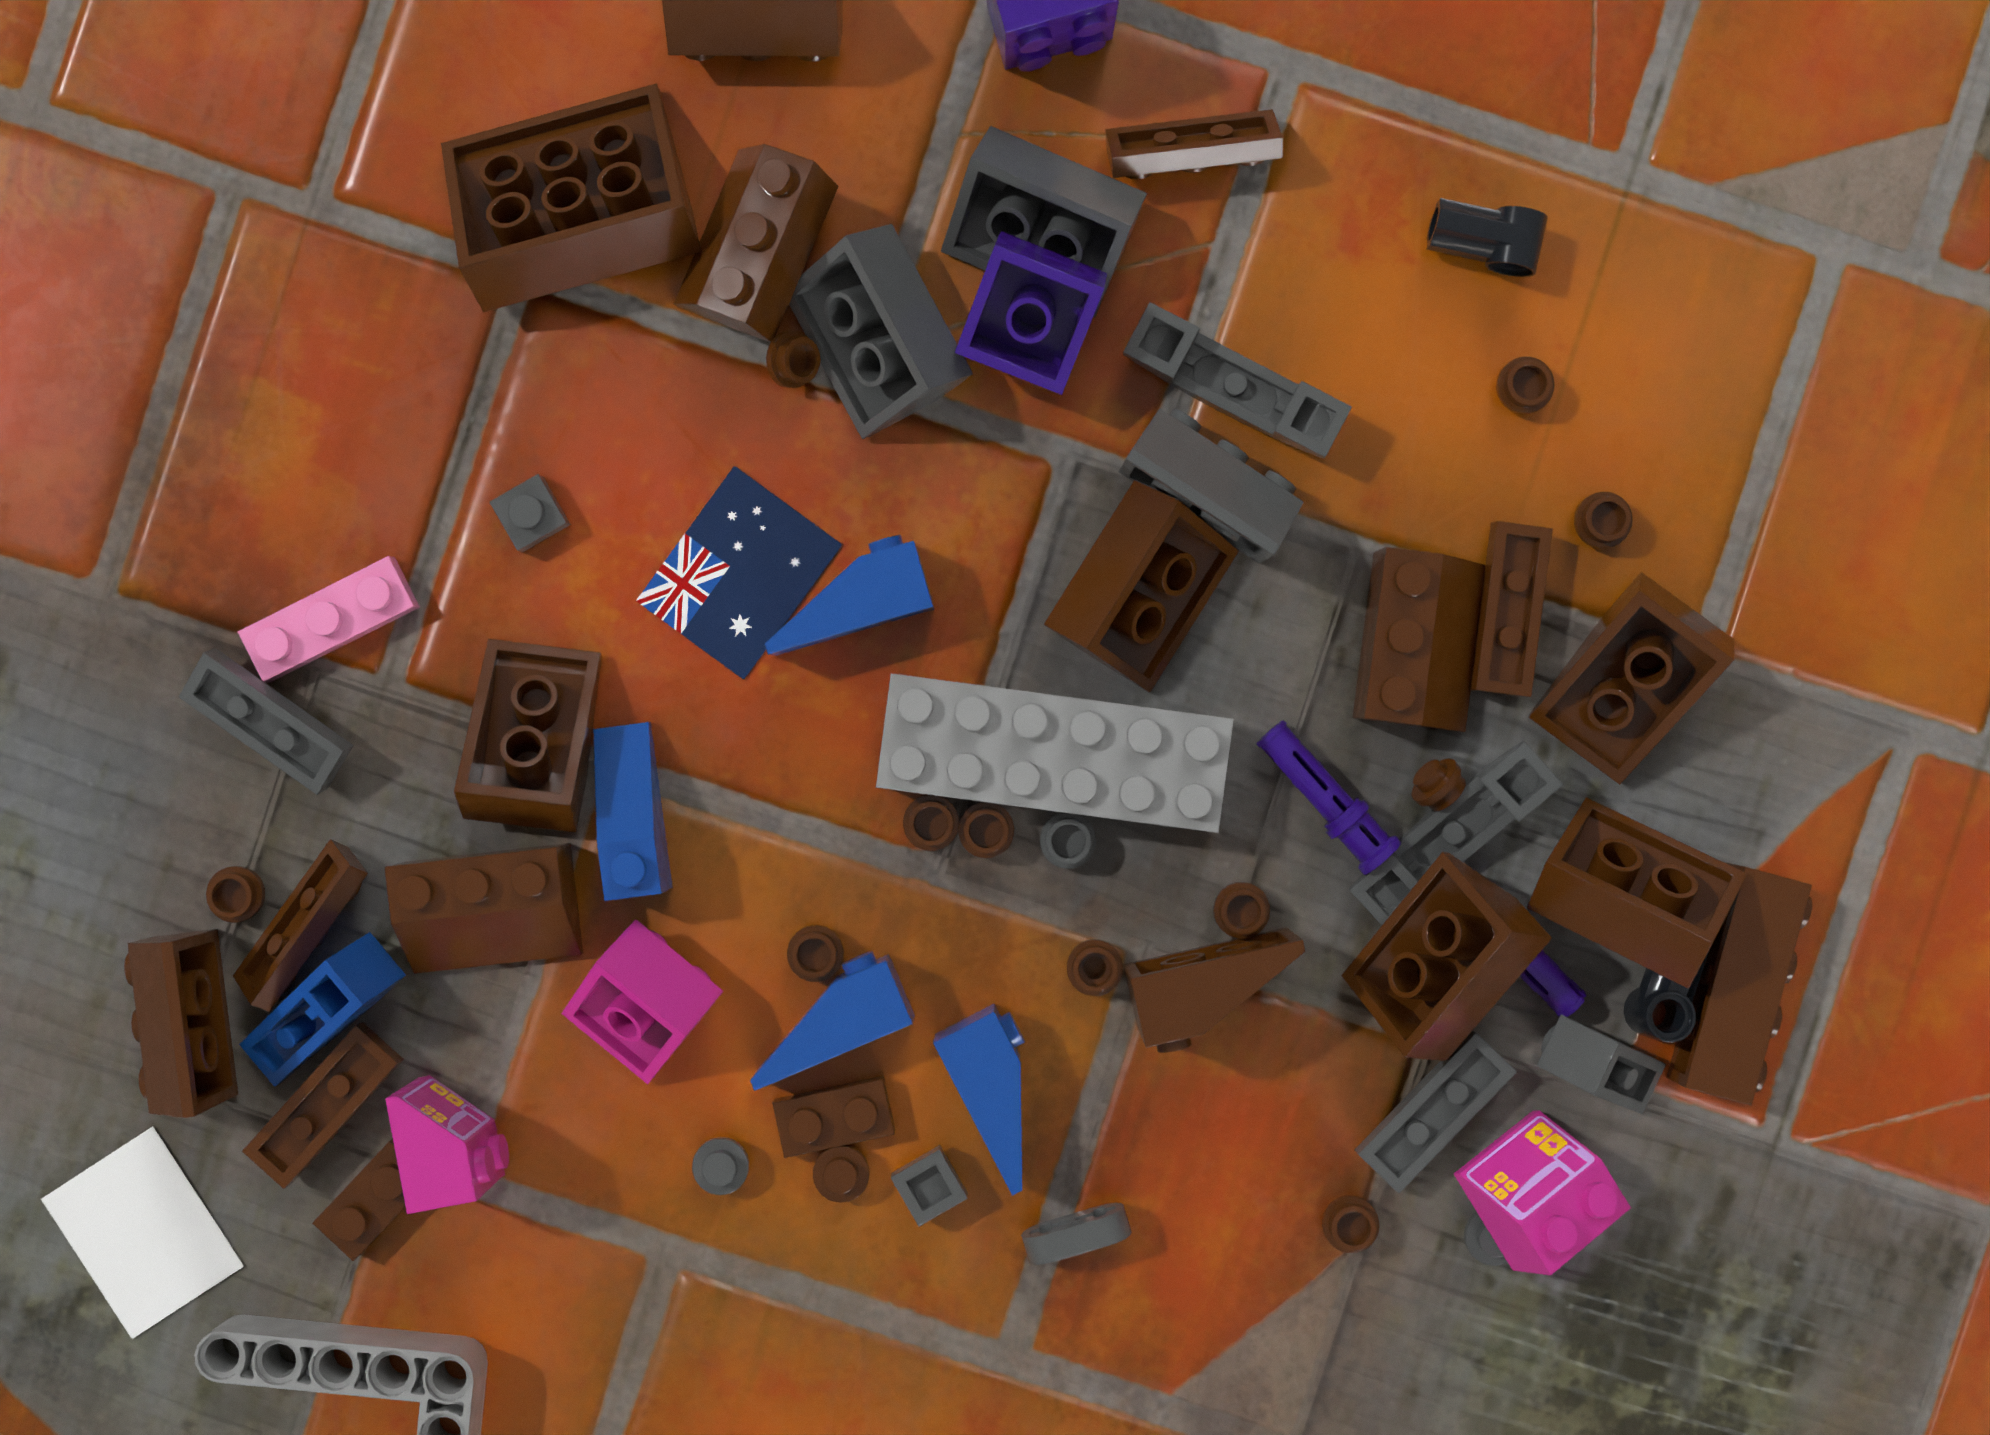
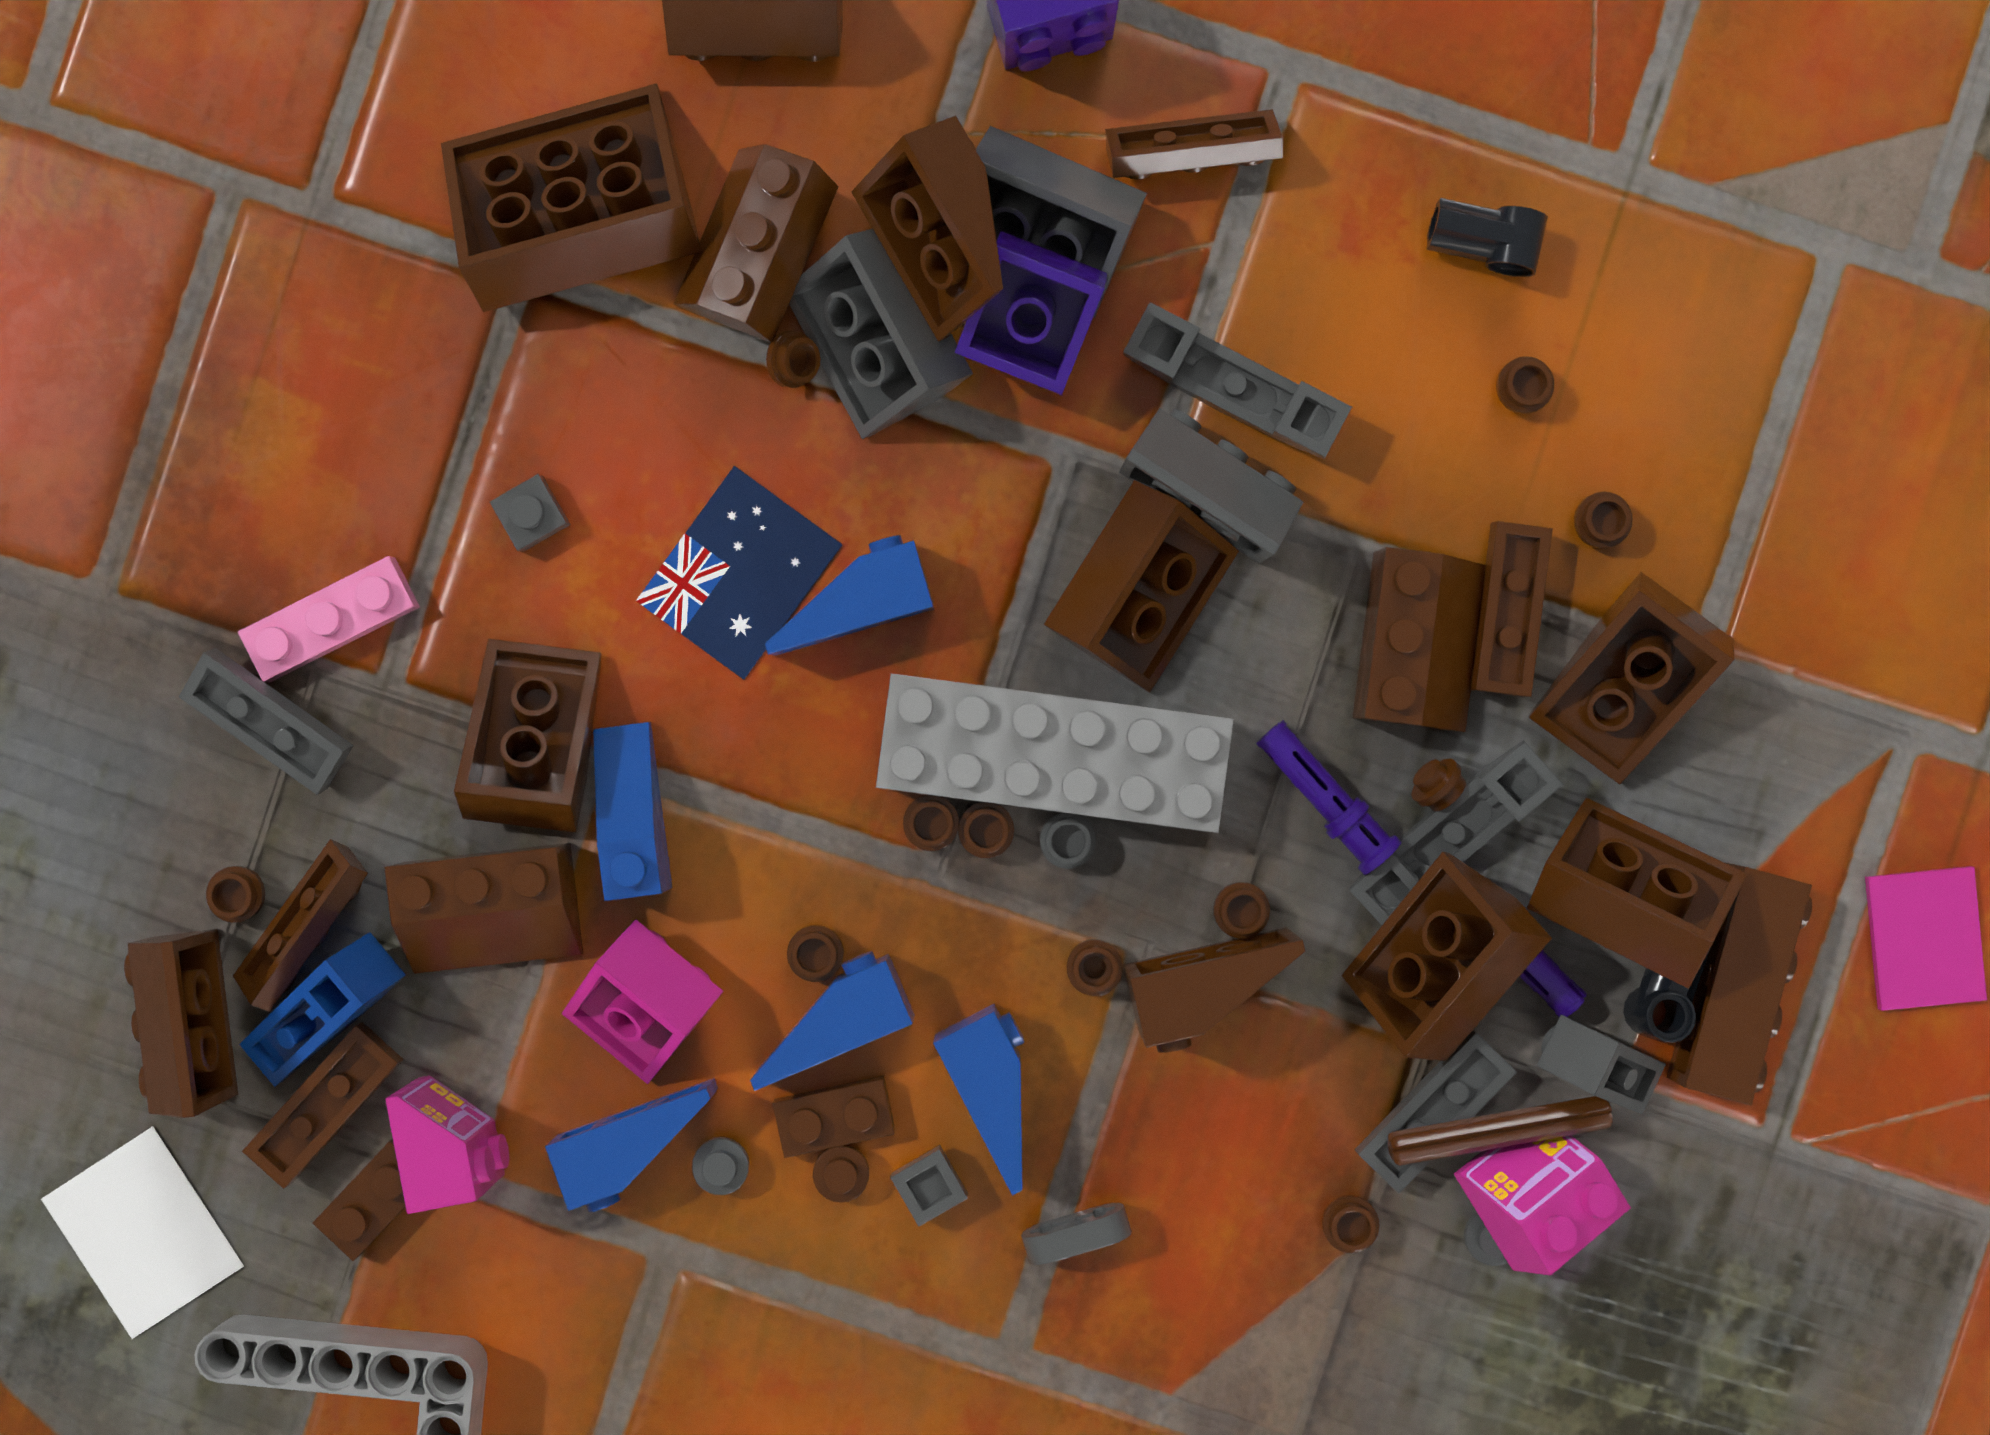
none -> blue slope [545,1078,718,1212]
none -> reddish brown slope [851,115,1003,342]
none -> reddish brown axle [1388,1096,1613,1165]
none -> dark pink piece [1865,866,1987,1011]

